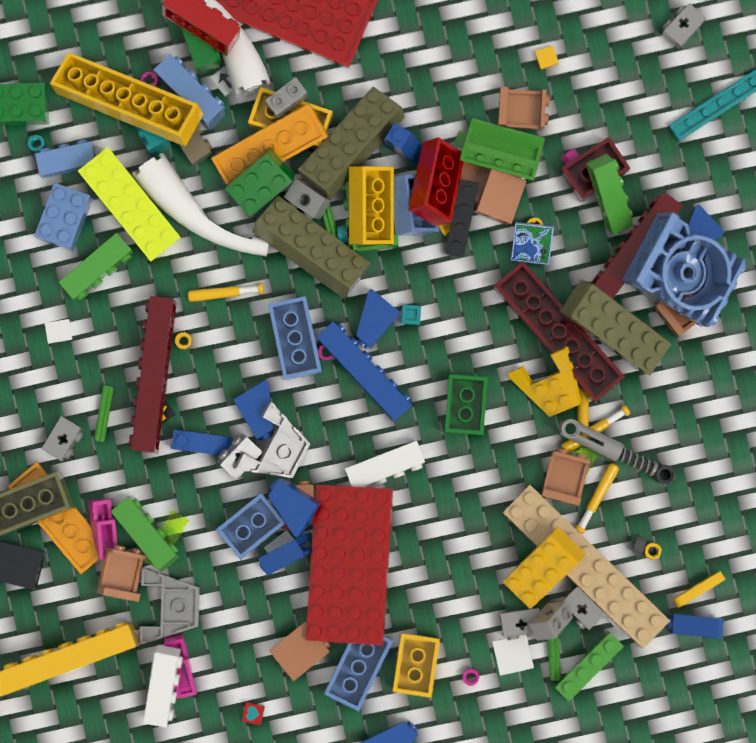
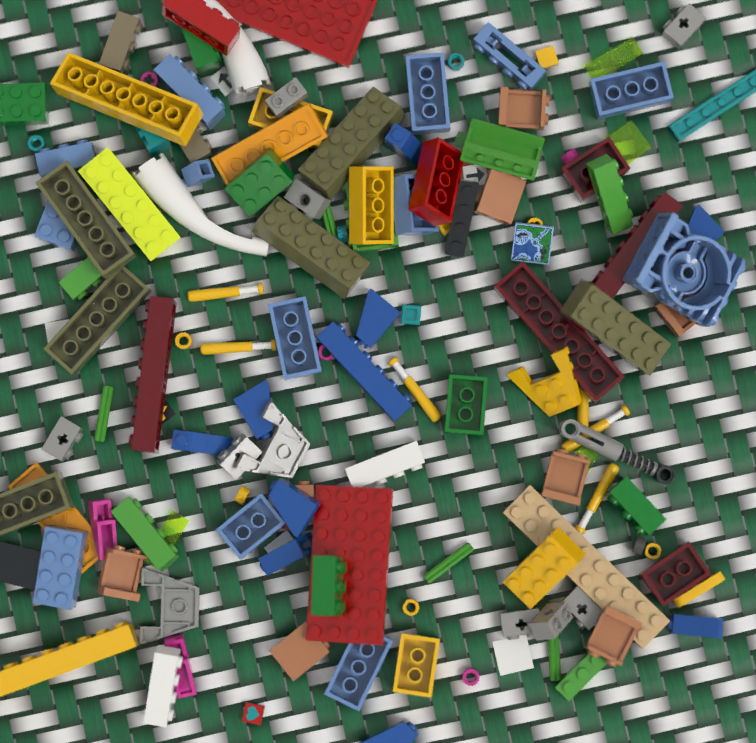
none -> medium blue brick [33,525,88,610]
none -> olive brick [35,160,137,279]
none -> olive brick [43,266,152,376]
none -> dark tan brick [99,11,143,74]
none -> medium blue brick [181,159,215,187]
none -> yellow piece [200,339,277,355]
none -> yellow axle [234,486,251,505]
none -> green brick [311,555,347,617]
none -> yellow piece [388,357,442,422]
none -> yellow axle [402,599,419,616]
none -> medium blue brick [405,52,450,135]
none -> bright green axle [424,543,474,583]
none -> teal axle [447,53,465,71]
none -> white sticker [462,165,488,185]
none -> medium blue brick [473,22,546,91]
none -> clear neon green tile [584,37,643,79]
none -> nougat panel [585,605,642,667]
none -> medium blue brick [588,61,674,120]
none -> clear neon green piece [607,120,652,164]
none -> green brick [607,476,667,536]
none -> dark red brick [639,541,711,607]

